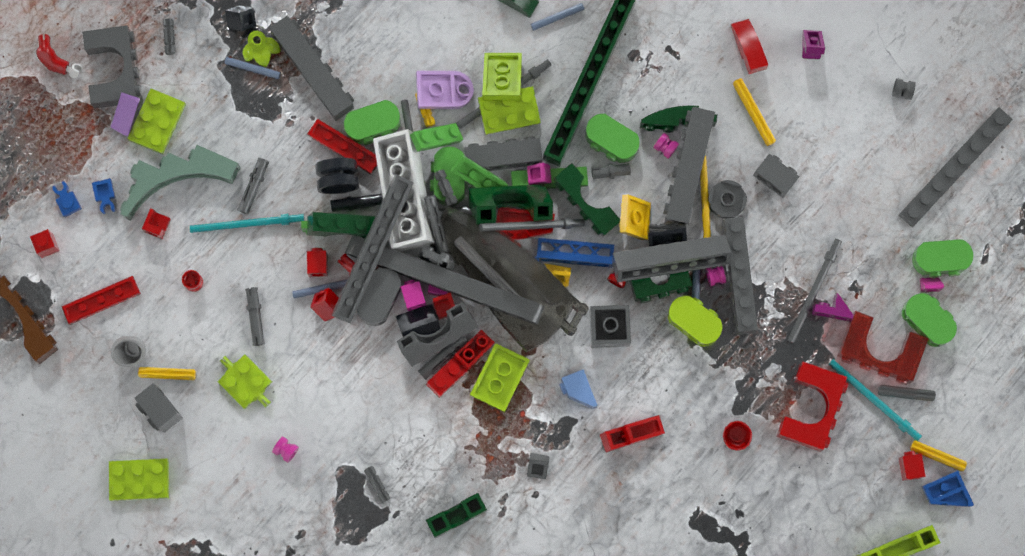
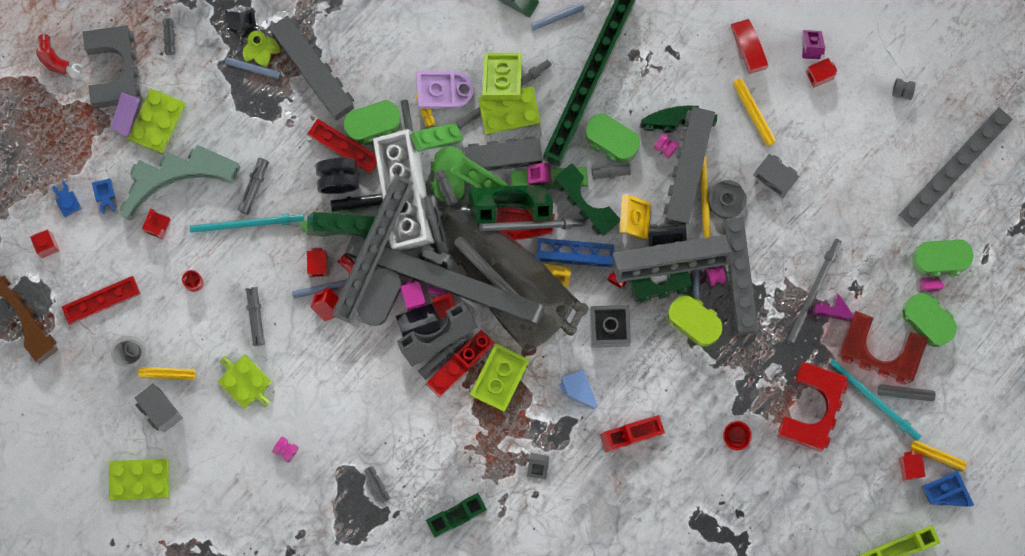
none -> red brick [805,58,837,88]

